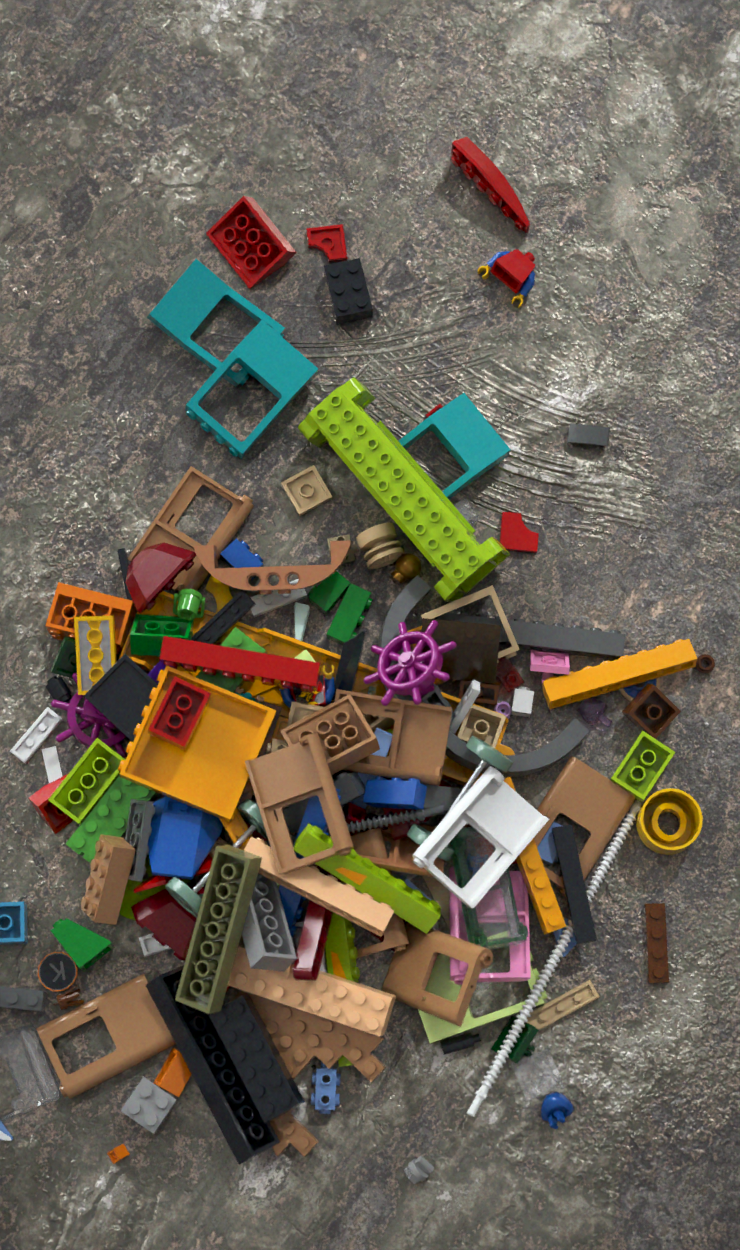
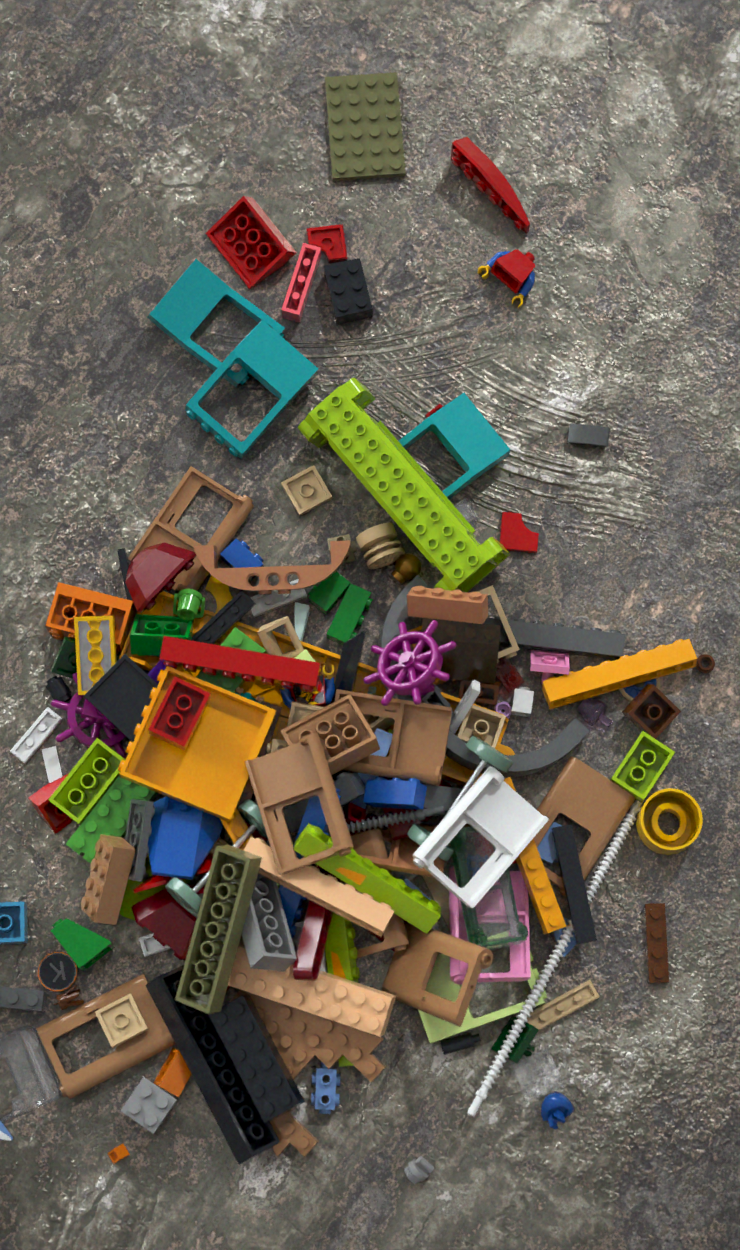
none -> tan plate [95,993,149,1048]
none -> tan tile [257,616,304,658]
none -> coral brick [281,243,321,323]
none -> olive plate [325,72,406,181]
none -> nougat brick [407,586,488,624]

